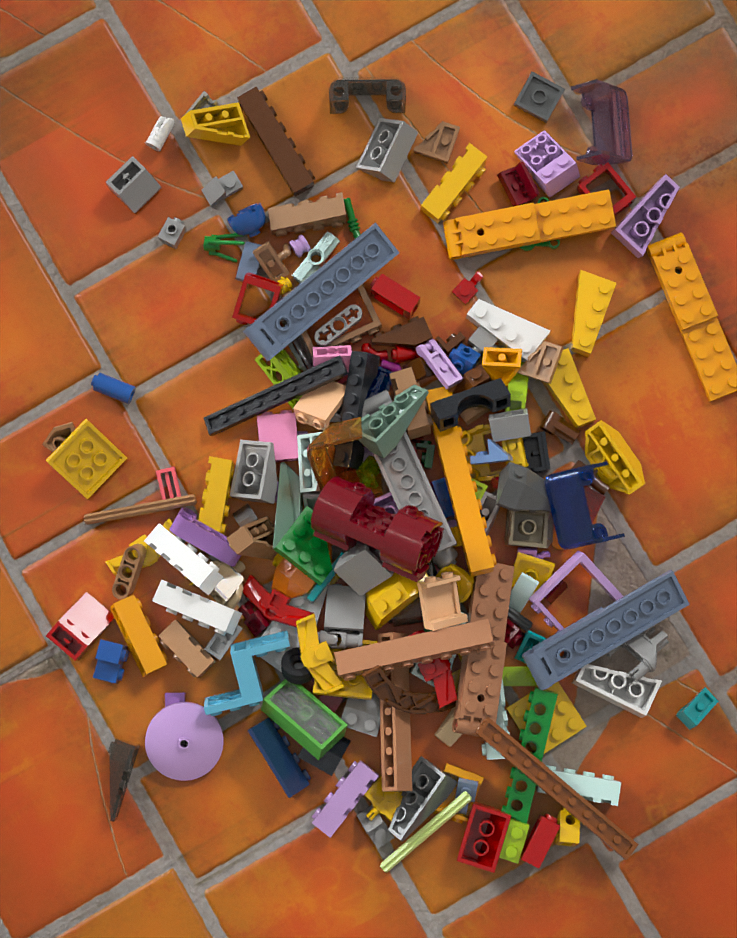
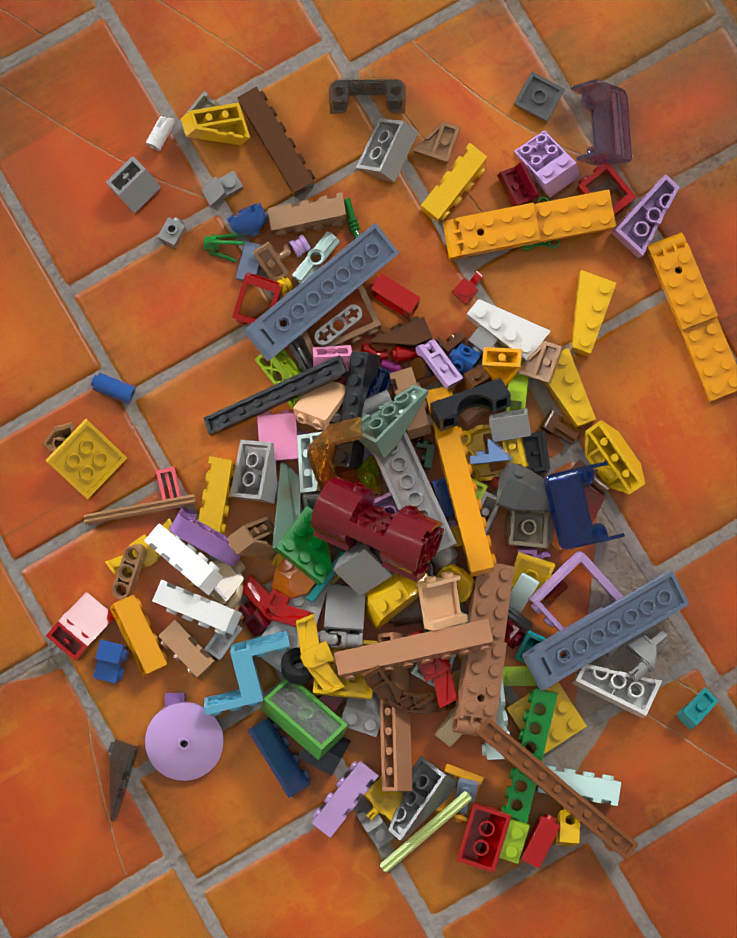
flat silver tile [232,504,257,527] -> none

